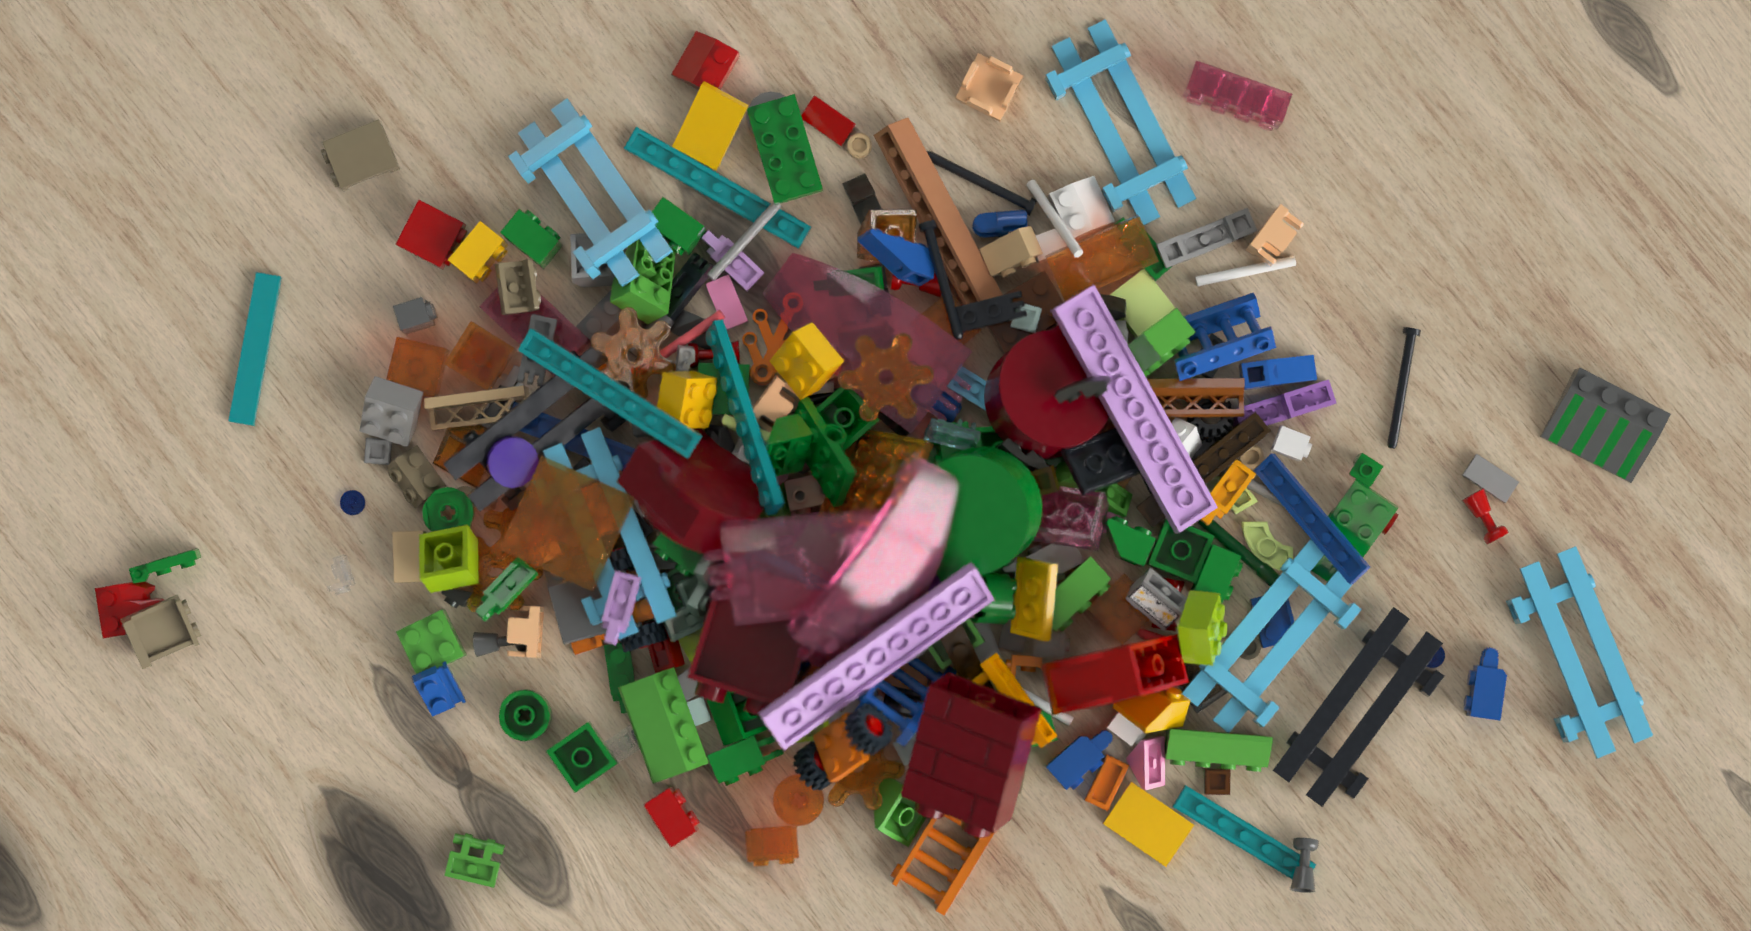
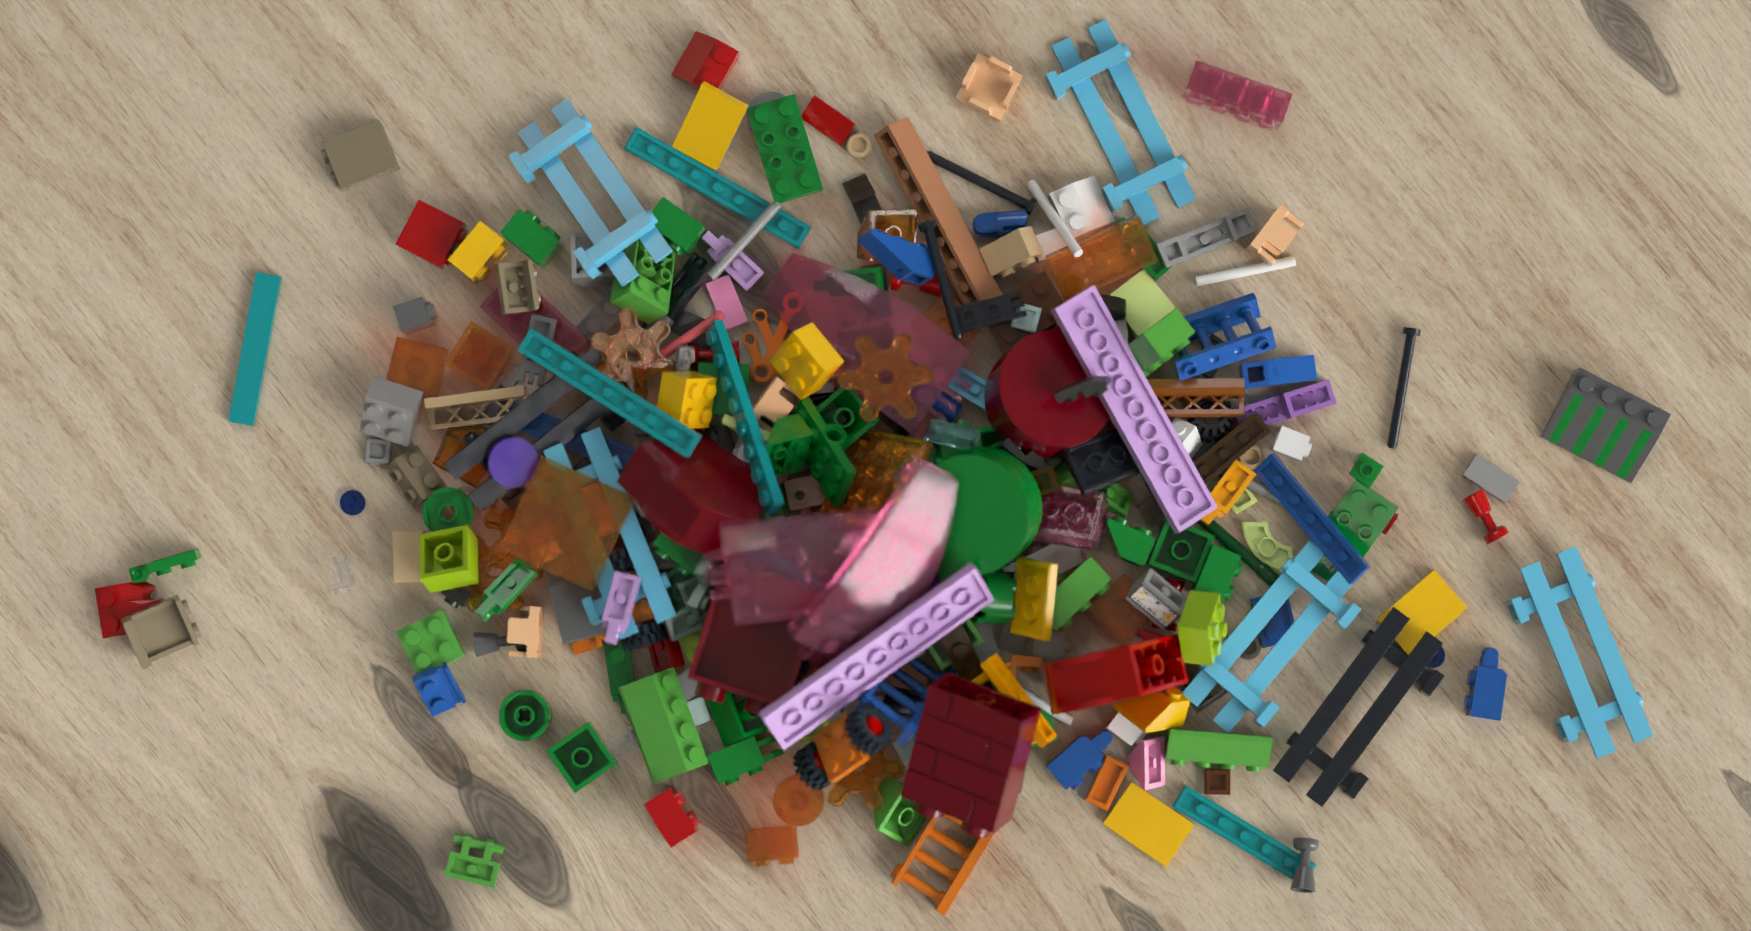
none -> yellow tile [1376,569,1467,655]

